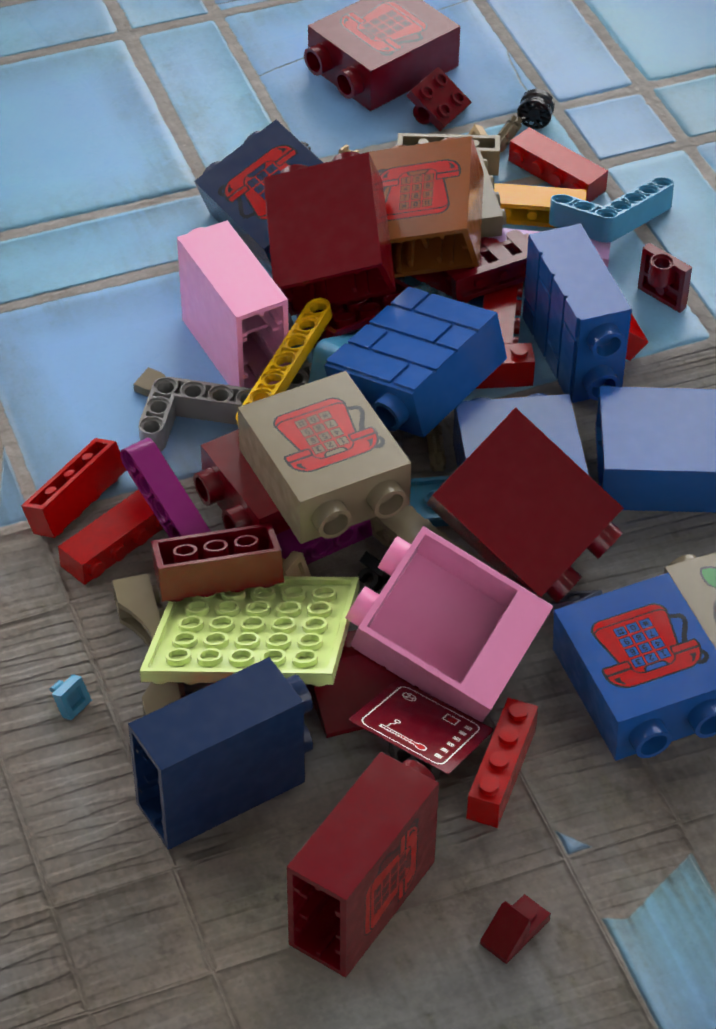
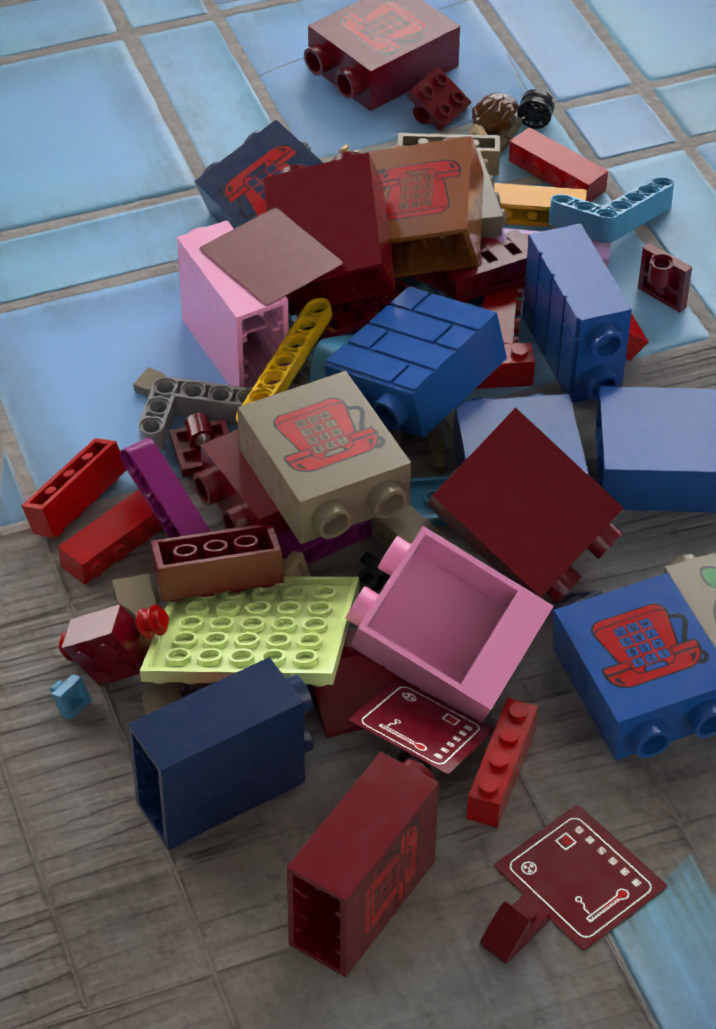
none -> dark red brick [58,604,169,686]
none -> dark red plate [169,413,229,477]
none -> sticker [199,208,343,305]
none -> reddish brown hair [472,92,519,135]
none -> dark red sticker [494,805,667,950]

